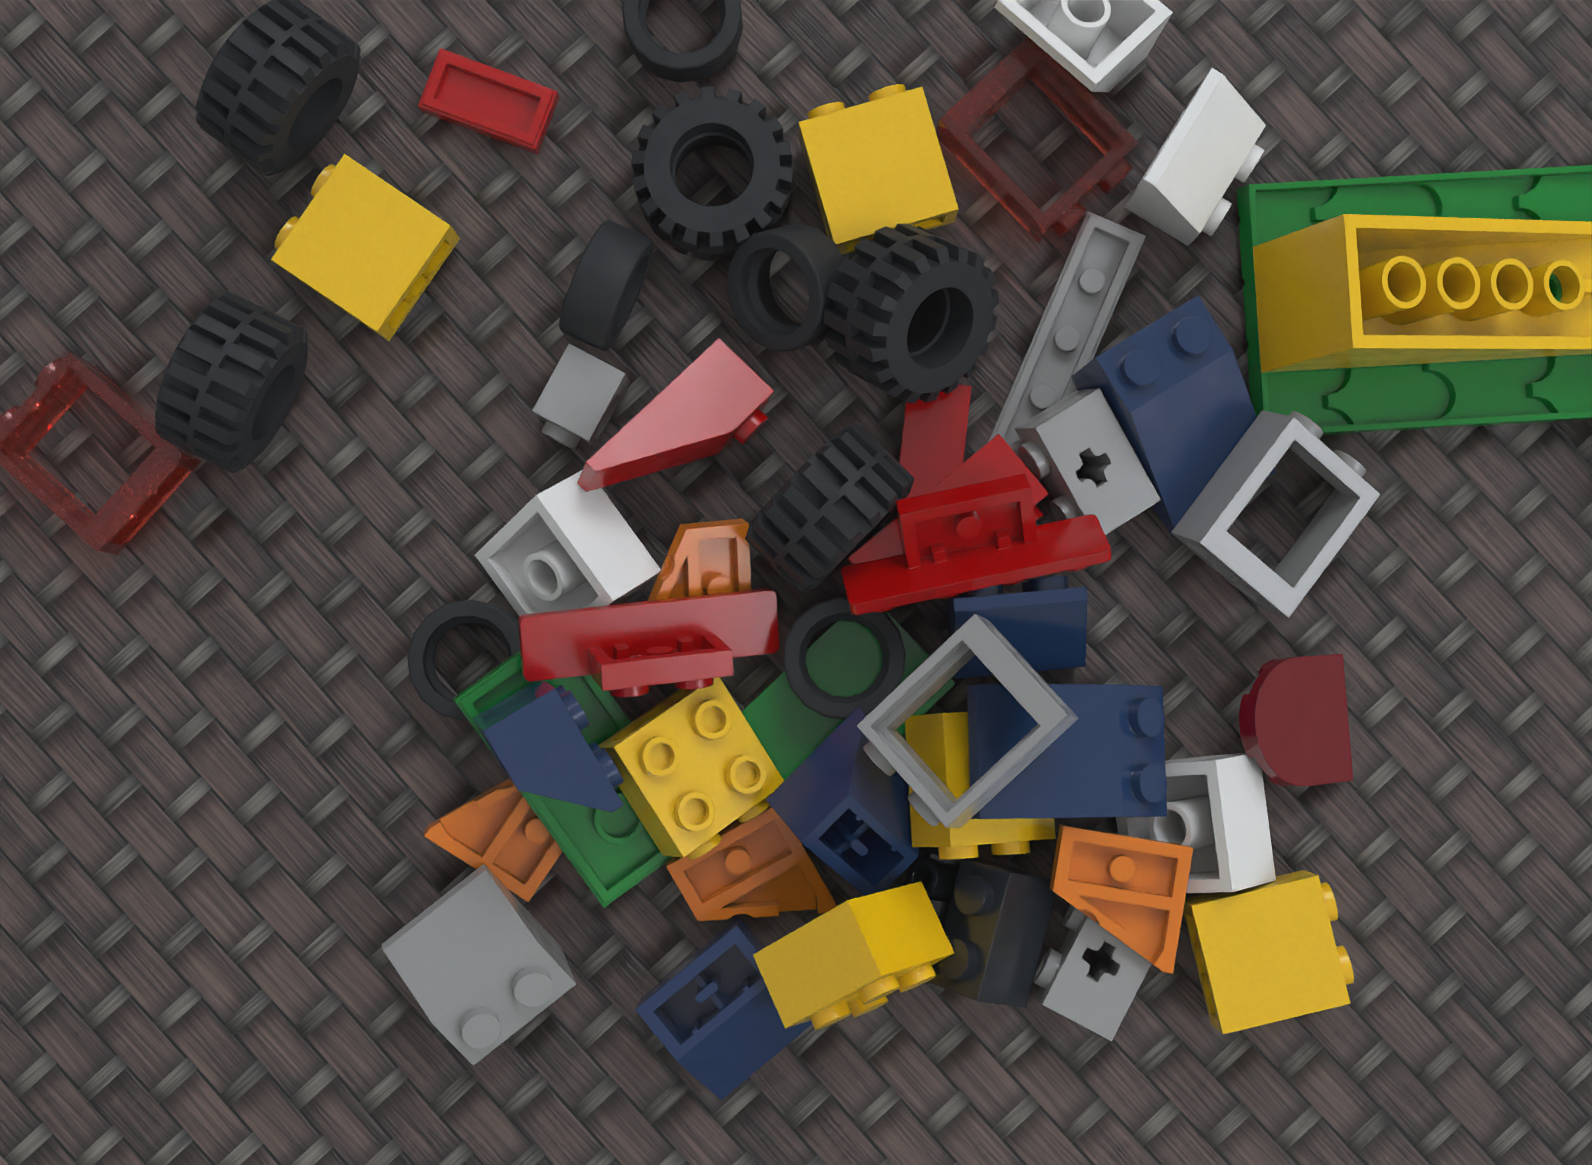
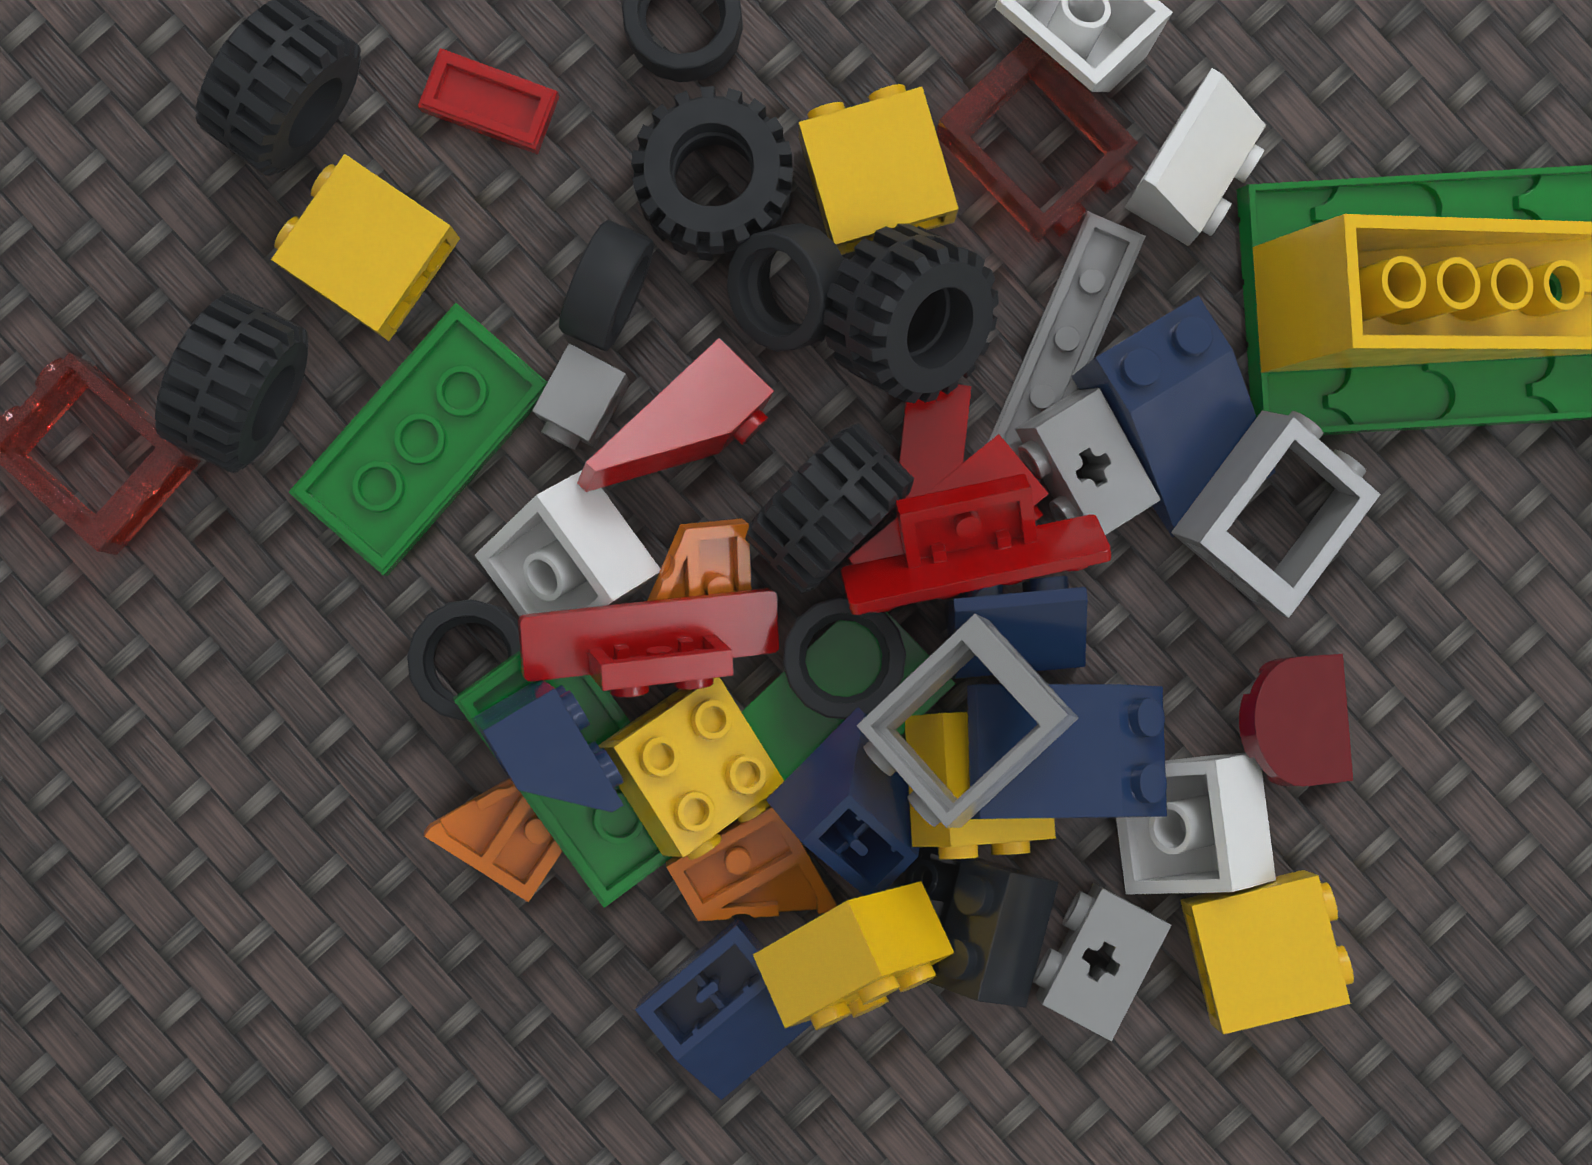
light grey slope [381,864,576,1066] -> none
orange wing [1049,824,1193,974] -> none
none -> green tile [288,303,548,576]

